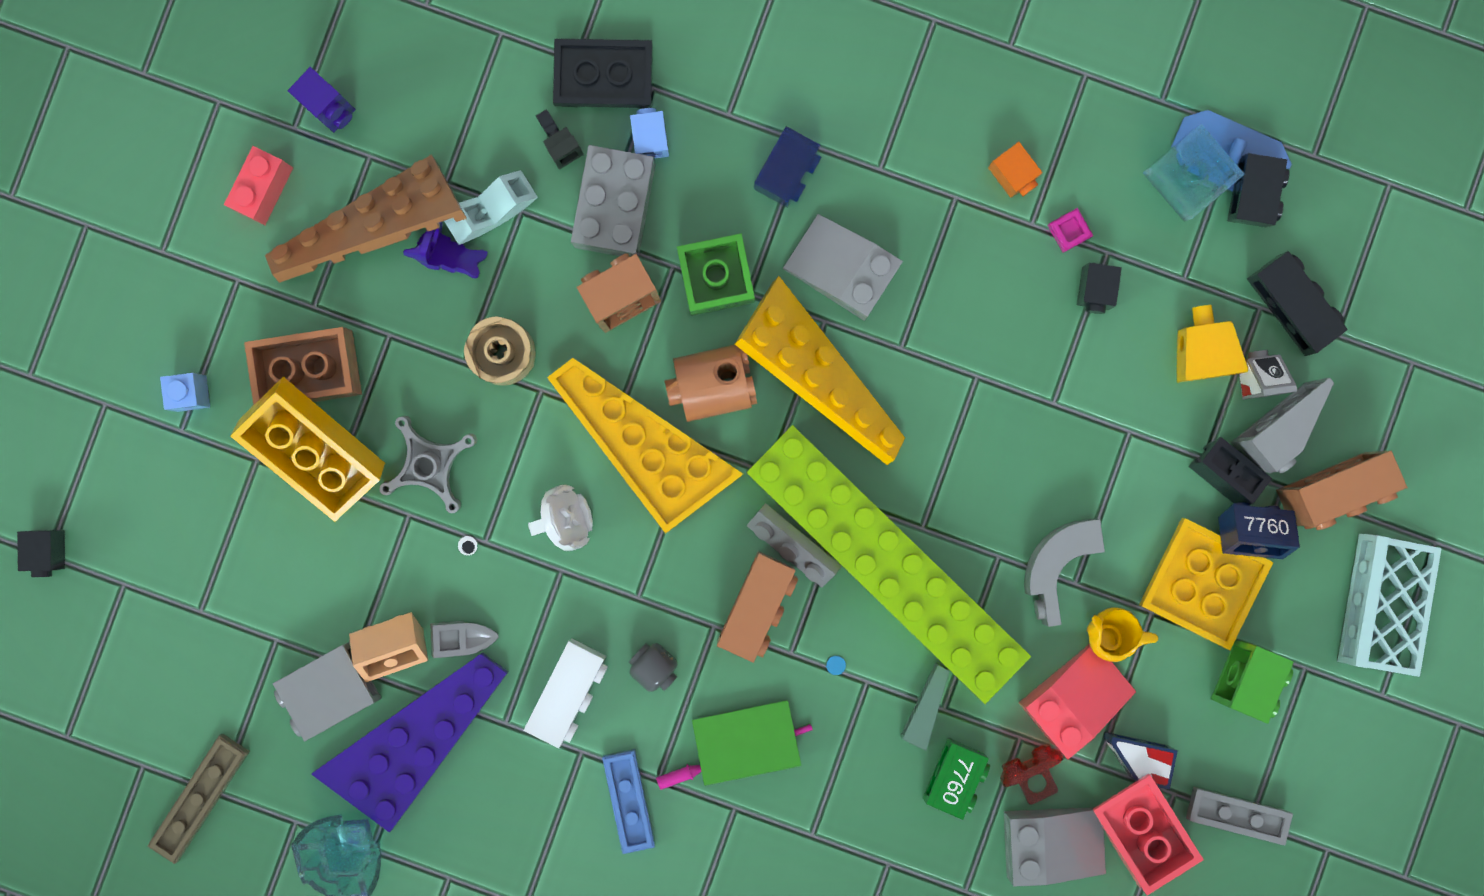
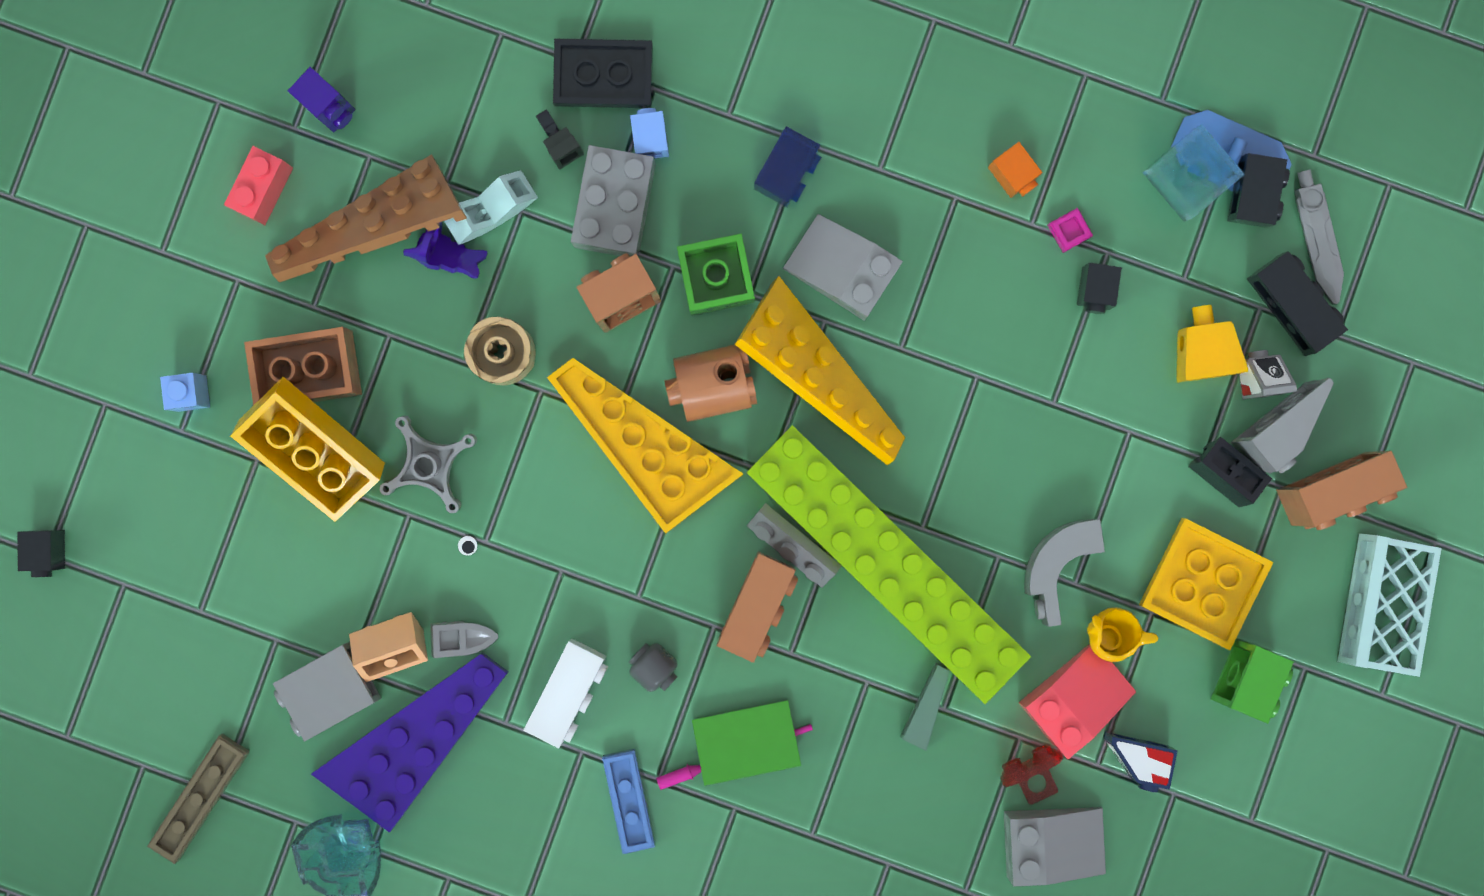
white tile [528,485,593,551] -> none
dark azure sticker [826,656,846,675] -> none
green brick [923,738,990,820] -> none
coral slope [1092,774,1204,895] -> none
light grey plate [1186,787,1293,846] -> none
dark blue brick [1218,502,1300,559] -> none
none -> light grey piece [1294,170,1344,304]

